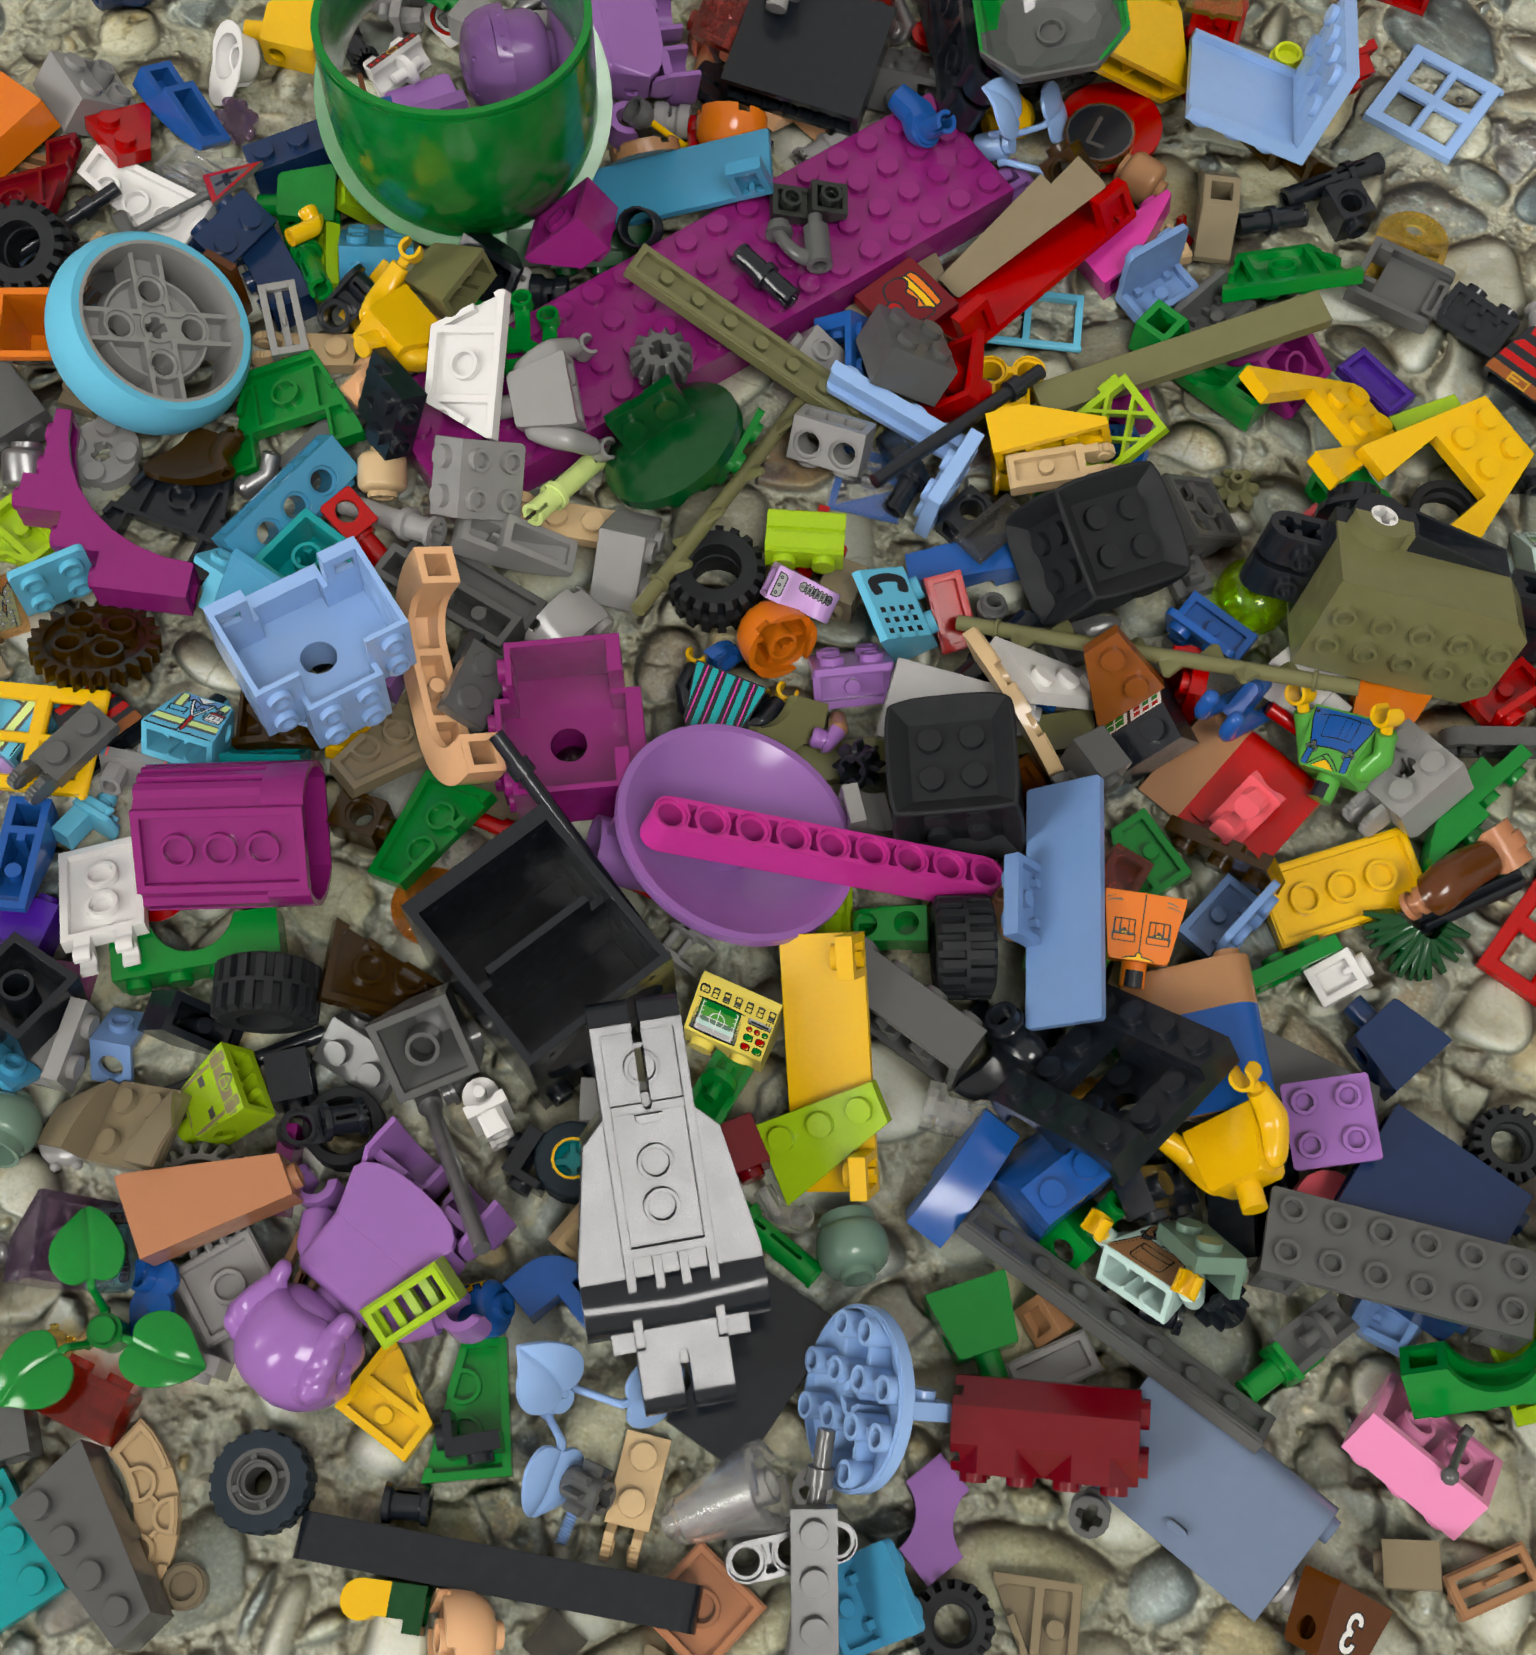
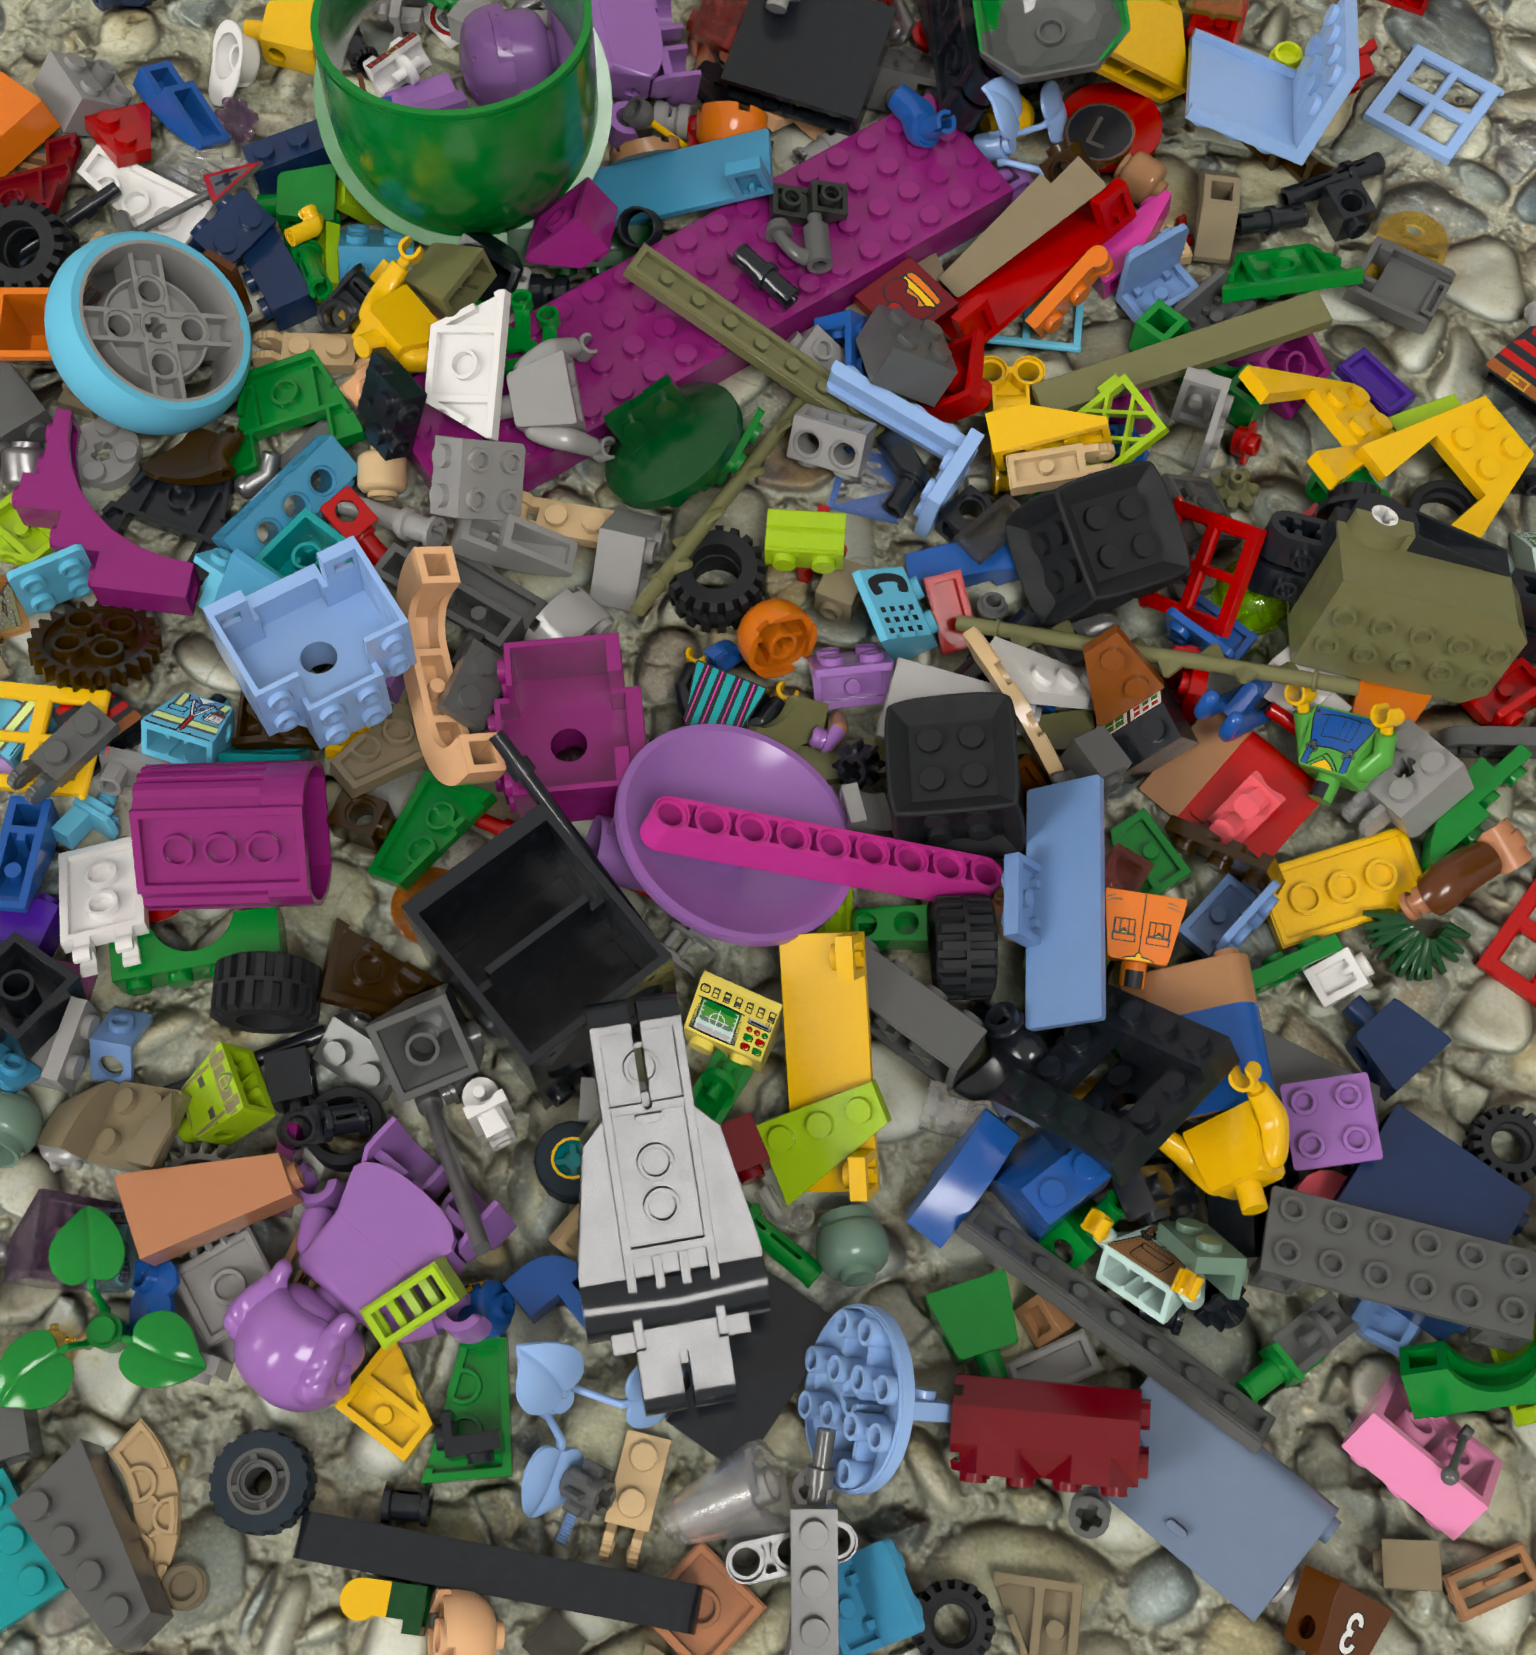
clear red brick [35,1353,143,1448] -> none
black slope [137,989,244,1055] -> none
light grey tile [257,279,309,361] -> none
black bracket [501,1124,546,1198] -> none
yellowish green pin [522,455,606,526] -> none
dark grey gear [629,326,694,389] -> none
lavender leg [760,561,841,624] -> none
black bar [869,364,1046,489] -> none
medium lavender tile [898,1453,969,1587] -> none
black axle [1413,869,1527,934] -> none
black bracket [1431,281,1520,360] -> none
none -> orange plate [1024,245,1115,340]
none -> red window [1139,496,1268,639]
none -> light grey bracket [1170,366,1234,477]
none -> red plate [1230,421,1262,466]

